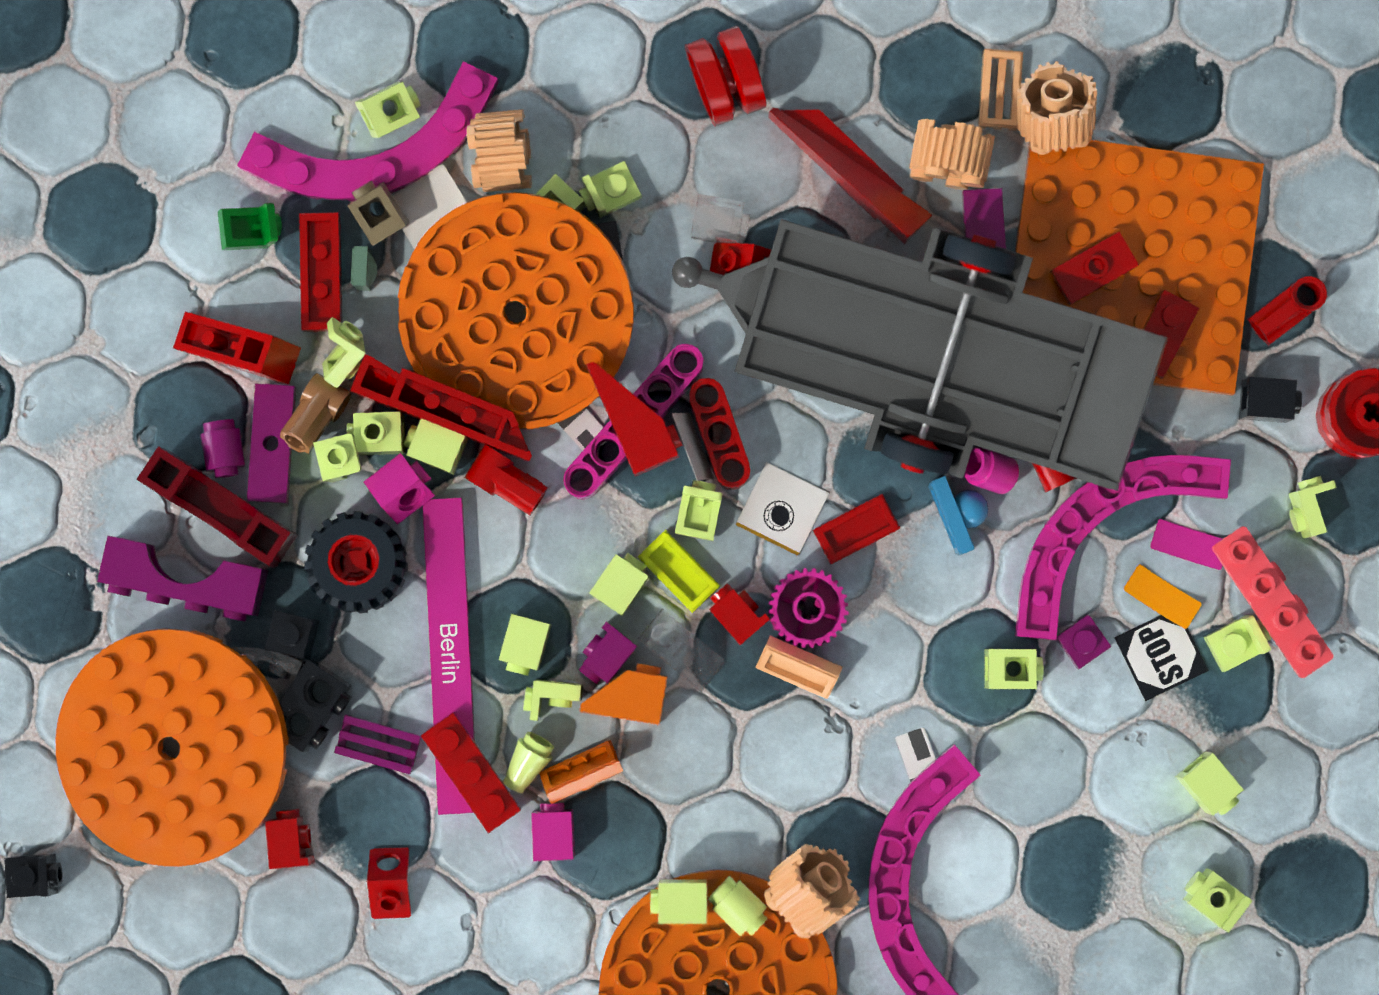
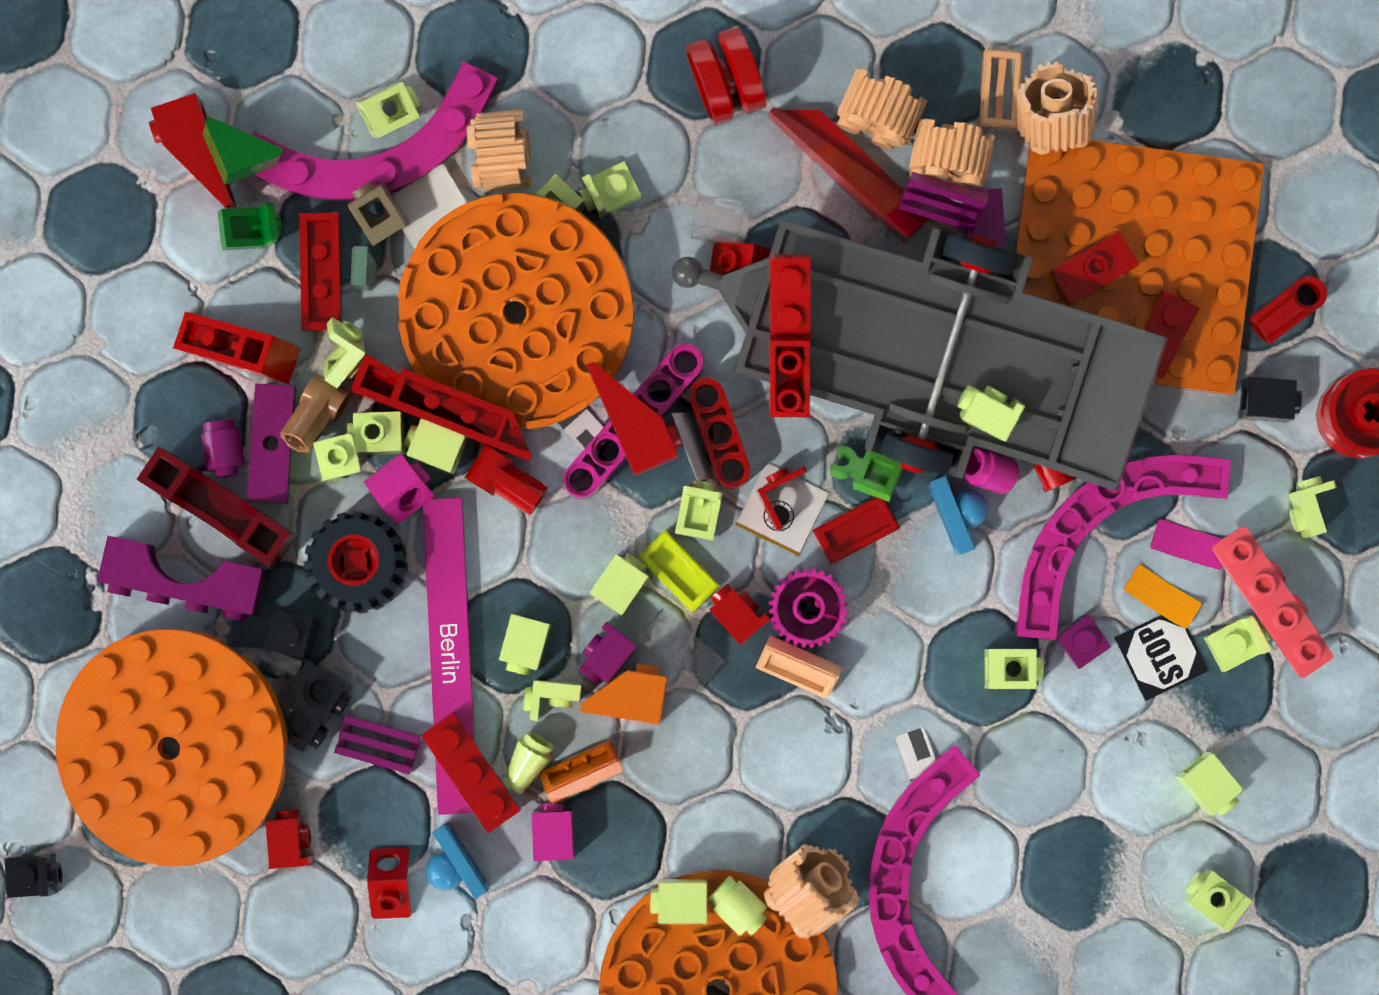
none -> red slope [149,93,237,208]
none -> green slope [203,117,283,185]
none -> dark azure tile [426,822,490,899]
none -> red bracket [757,466,807,532]
none -> red slope [770,254,811,418]
none -> bright green plate [830,446,903,502]
none -> light nougat brick [837,68,928,151]
none -> magenta tile [899,172,988,232]
none -> yellowish green brick [958,385,1025,442]

